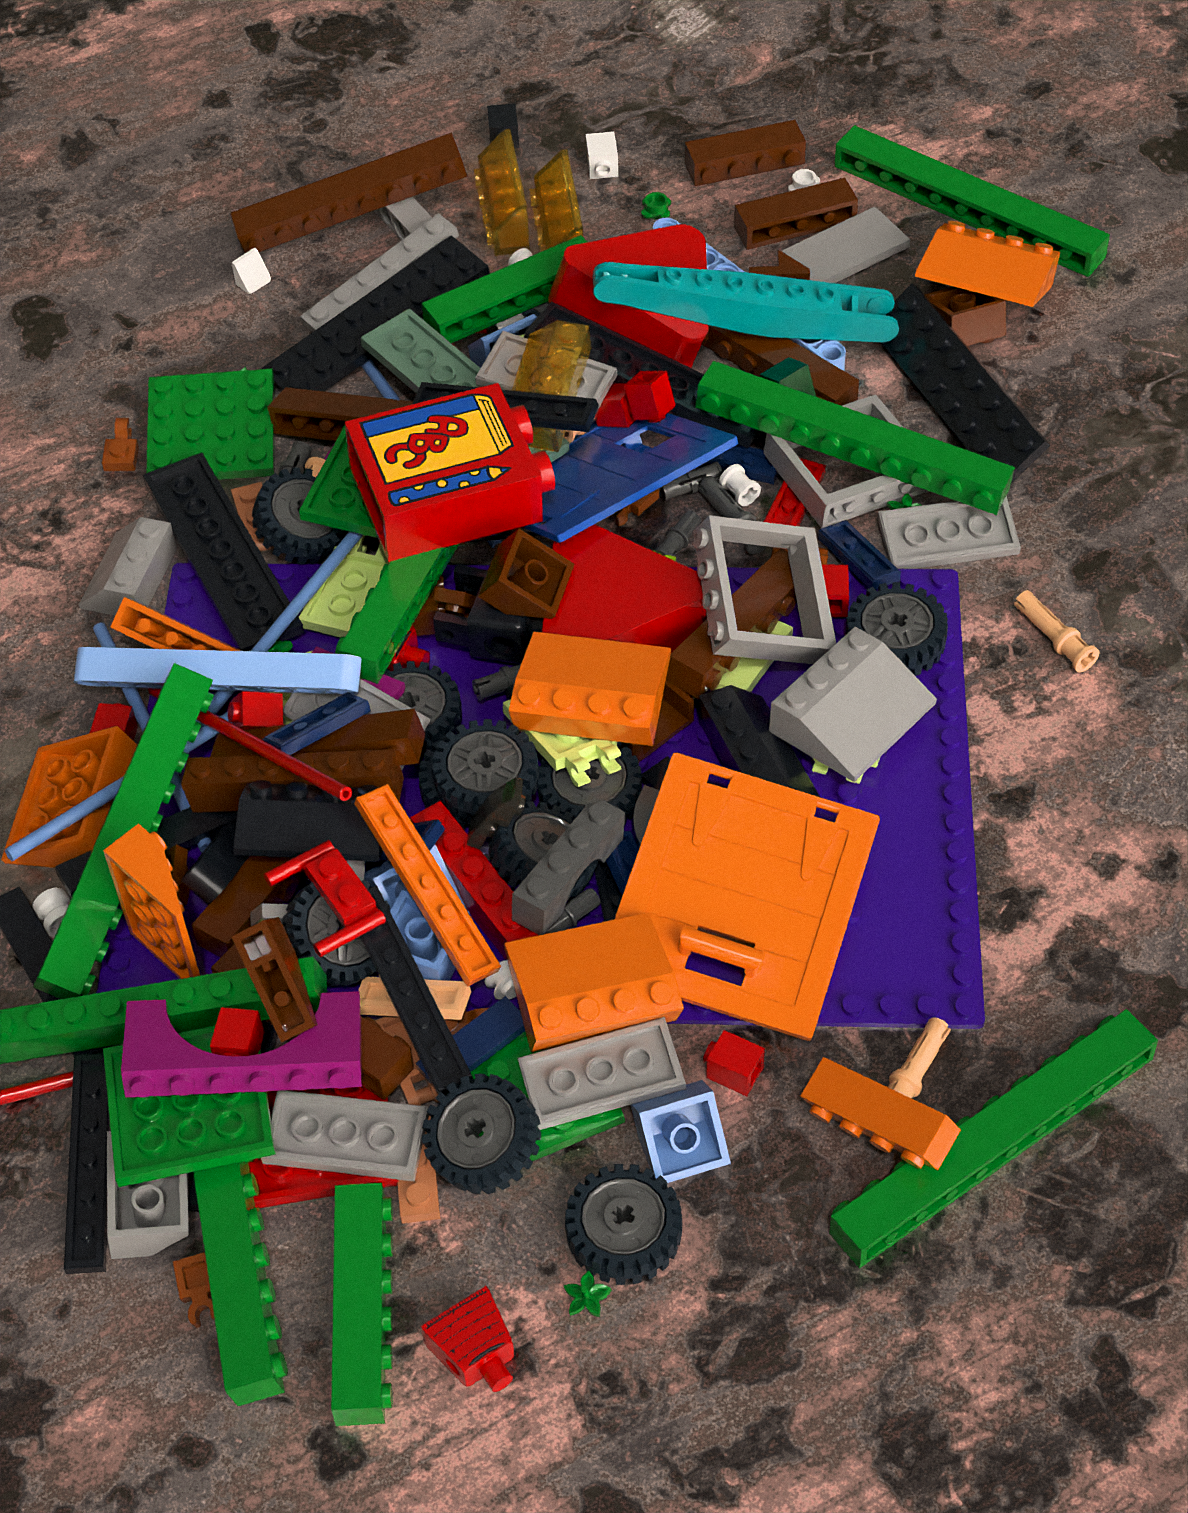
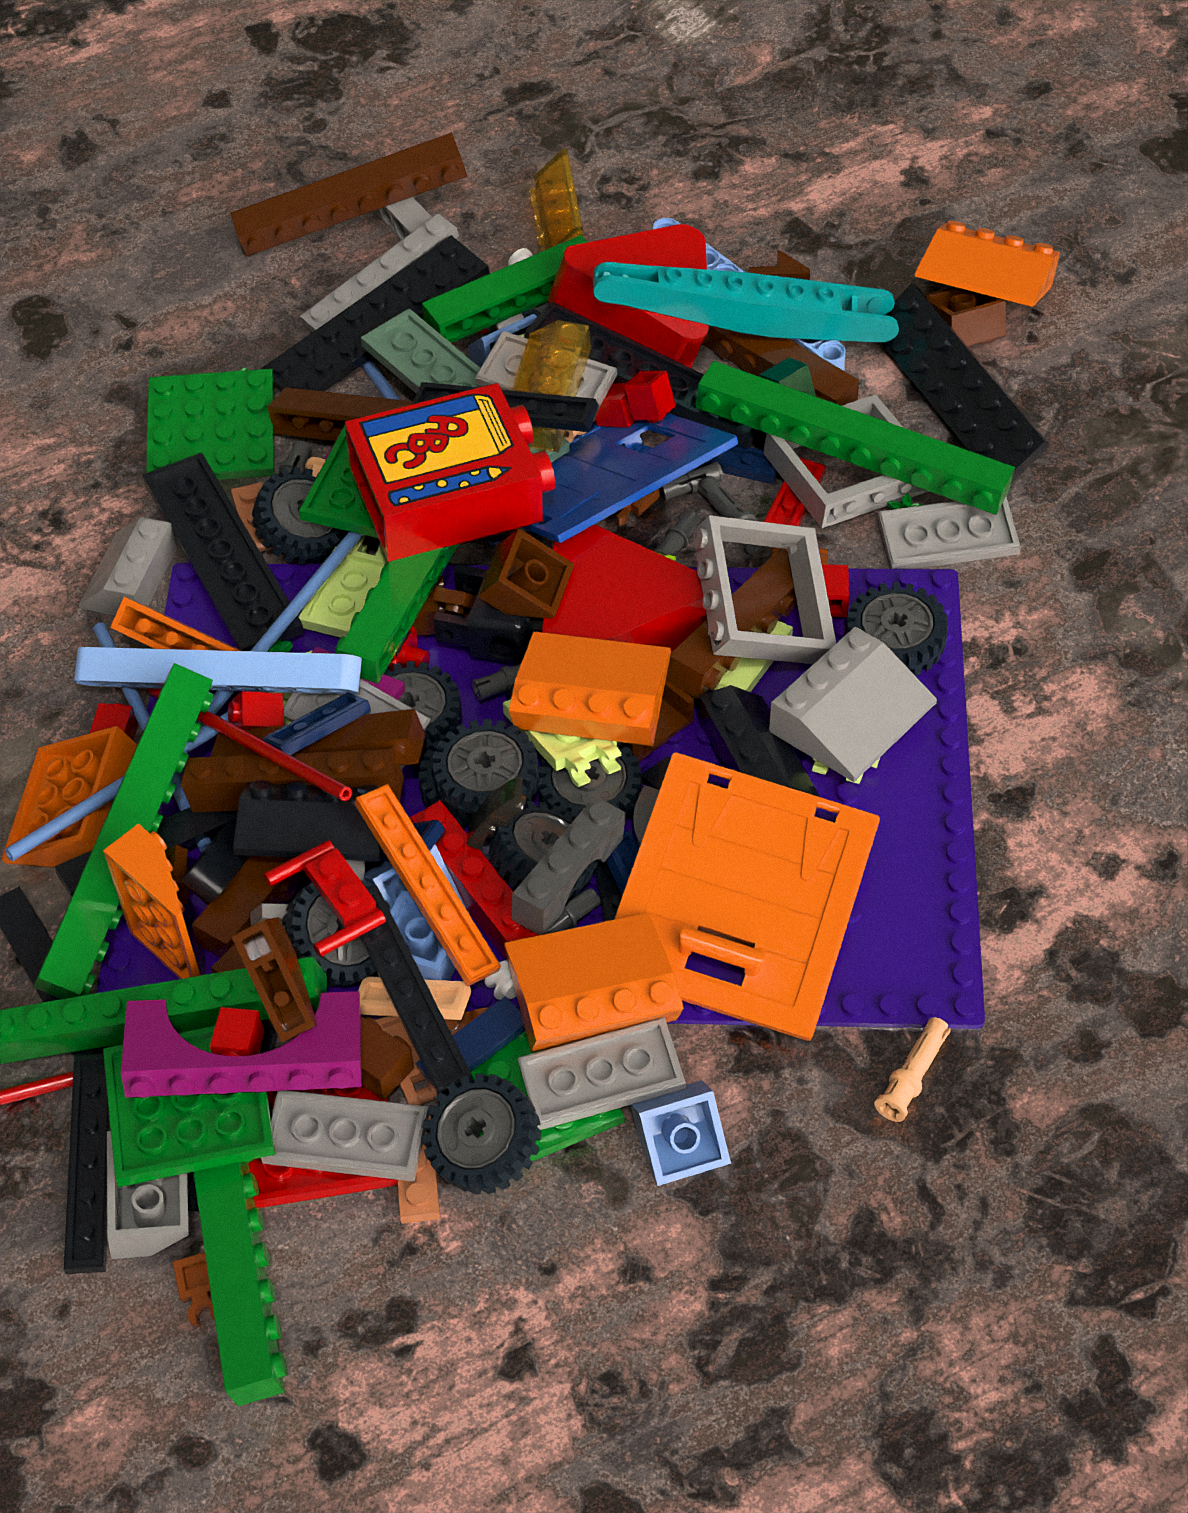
white wheel [33,887,70,938] -> none
dark orange plate [102,418,139,471] -> none
white slope [232,248,271,294] -> none
green brick [331,1183,393,1426] -> none
red torso [421,1286,514,1392] -> none
clear yellow slope [473,129,530,256] -> none
black brick [487,103,519,151] -> none
green plant [564,1271,612,1317] -> none
wheel [565,1163,683,1285] -> none
white brick [586,132,618,179] -> none
green plate [641,192,671,219] -> none
reddish brown brick [685,120,806,186] -> none
red brick [703,1030,765,1096] -> none
white bush [719,464,761,506] -> none
reddish brown brick [734,177,858,250] -> none
light grey tile [782,207,910,283] -> none
white plate [788,169,820,191] -> none
orange brick [800,1057,961,1171] -> none
dark blue tile [818,520,901,590] -> none
green brick [829,1009,1158,1269] -> none
green brick [835,125,1110,277] -> none
light nougat pin [1014,590,1099,672] -> none

